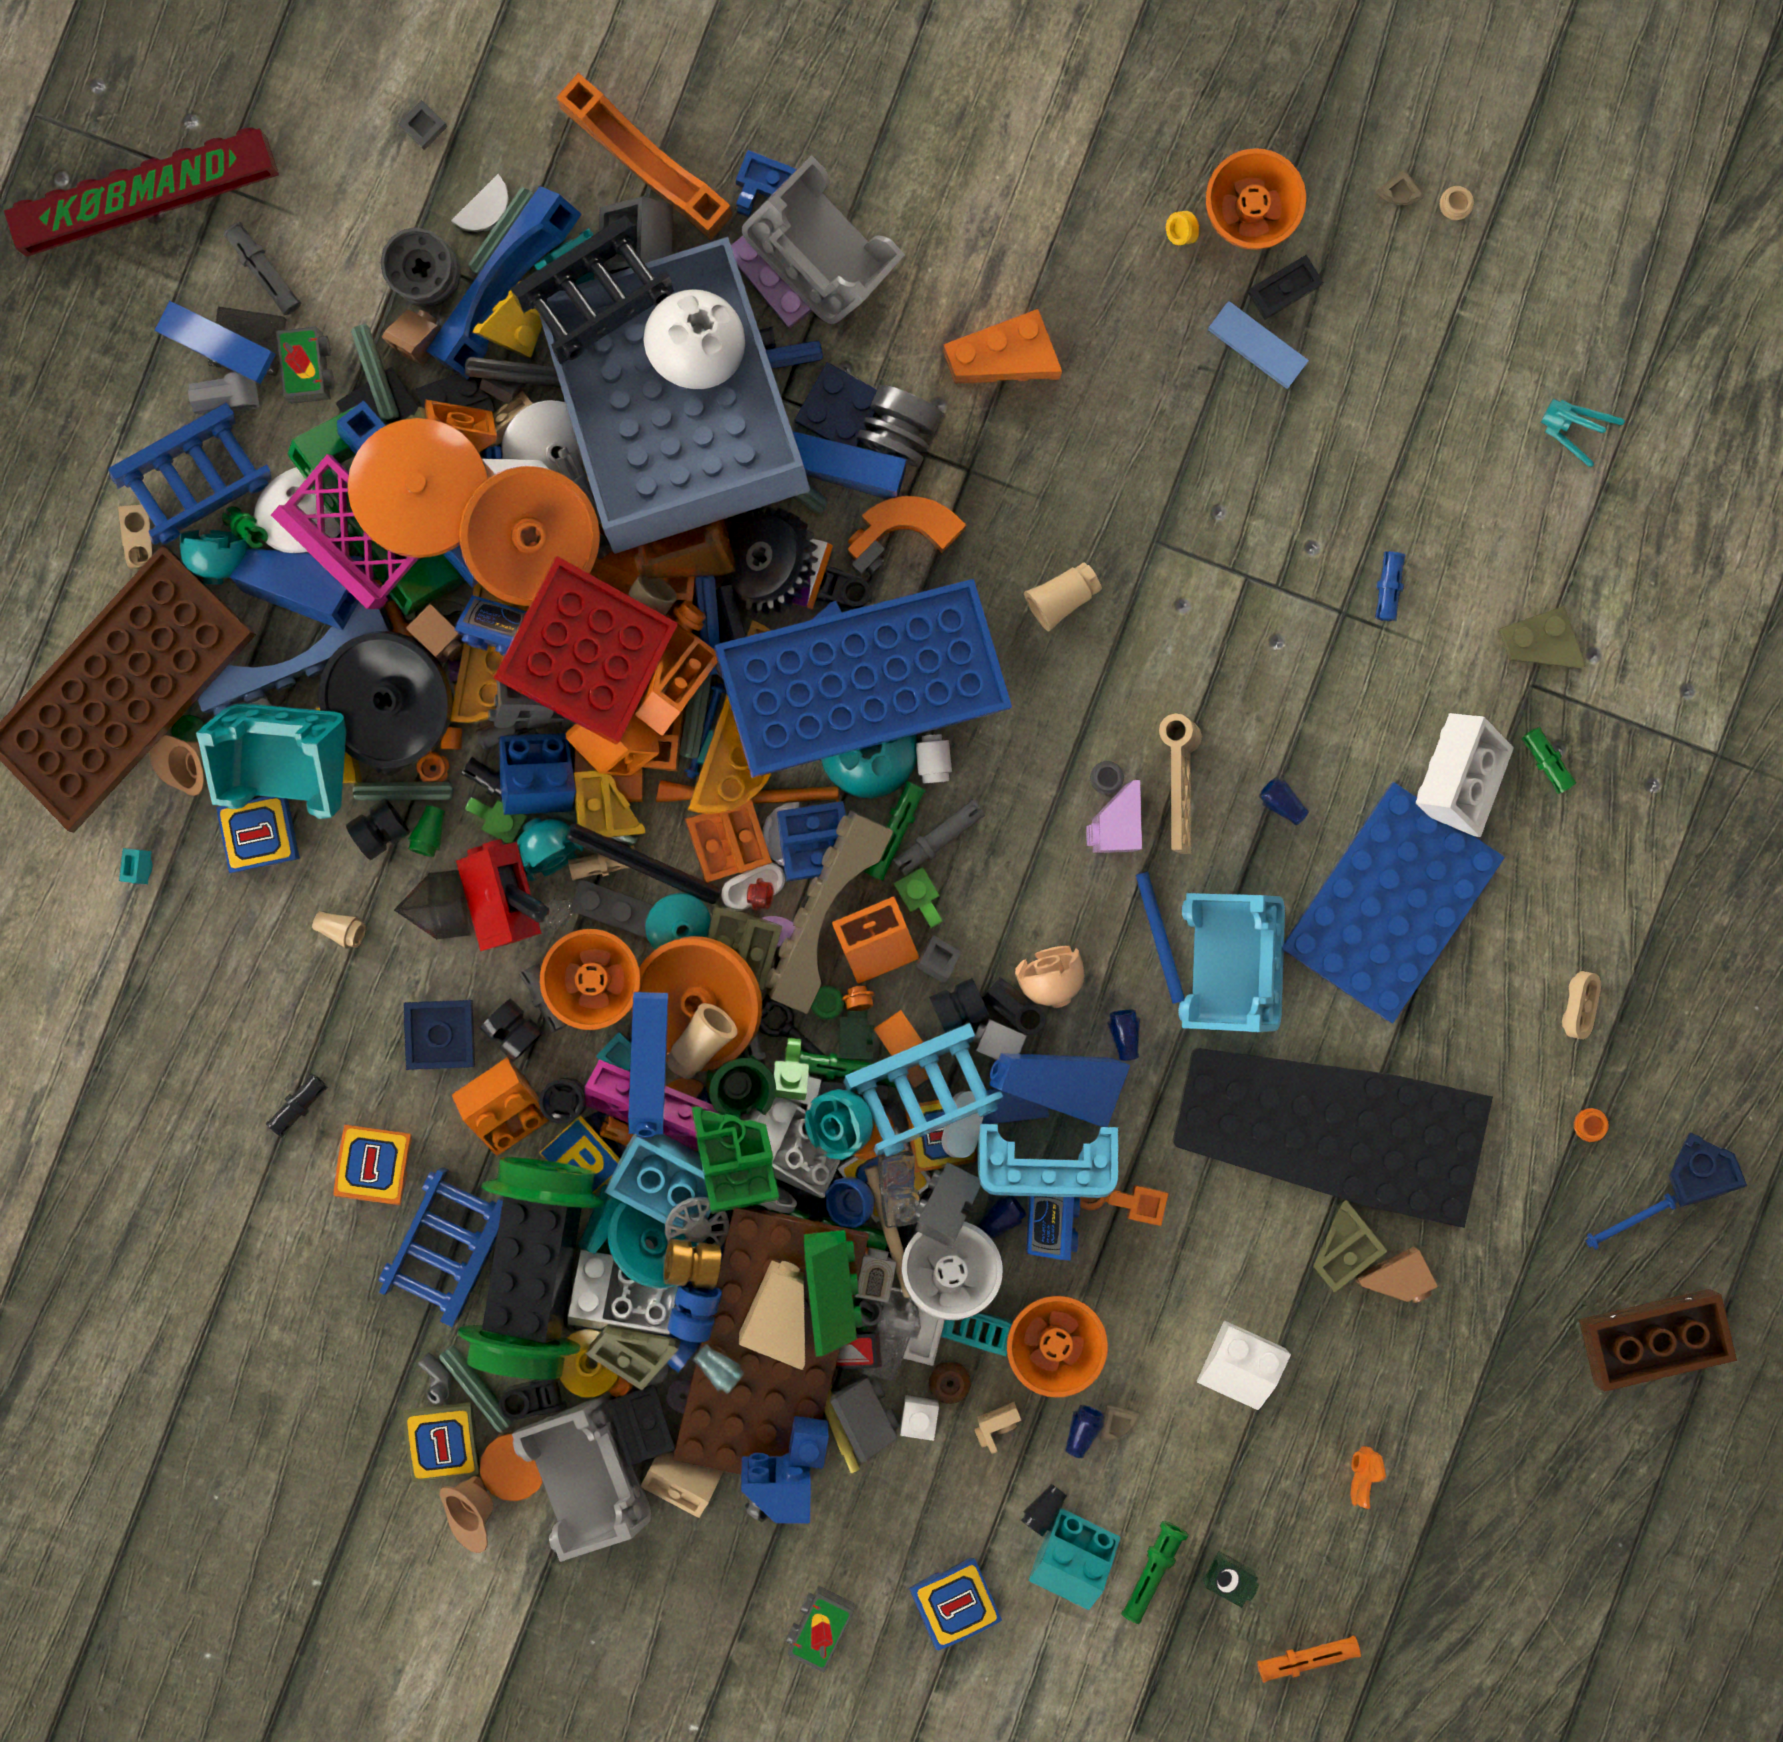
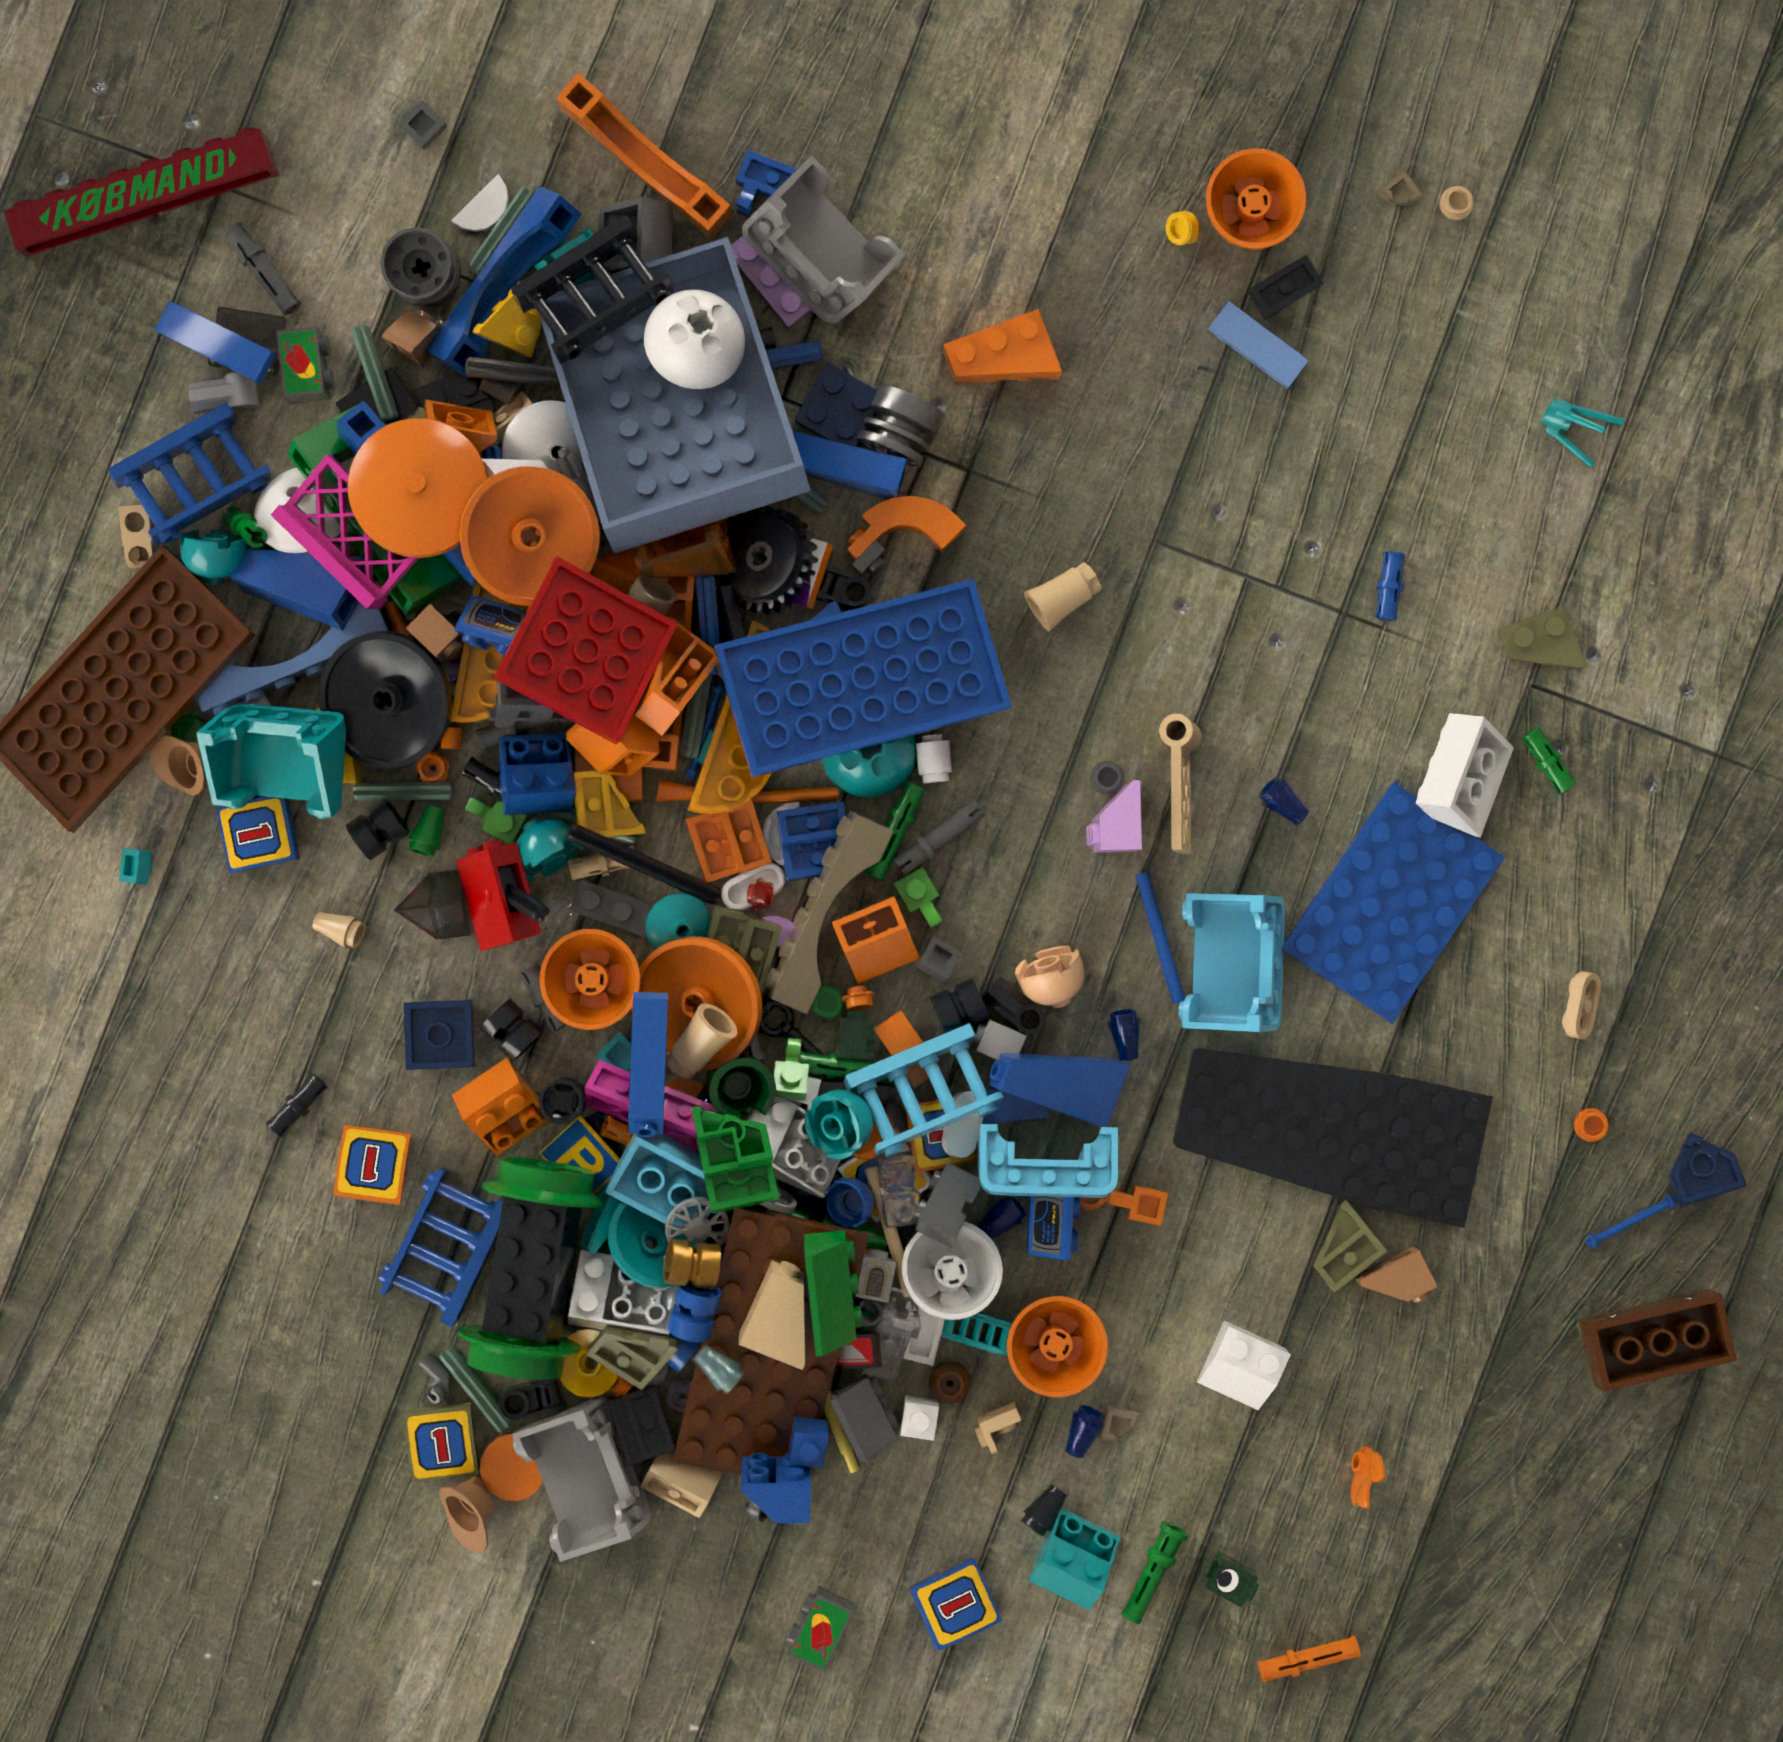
orange plate [673,601,706,632] -> none

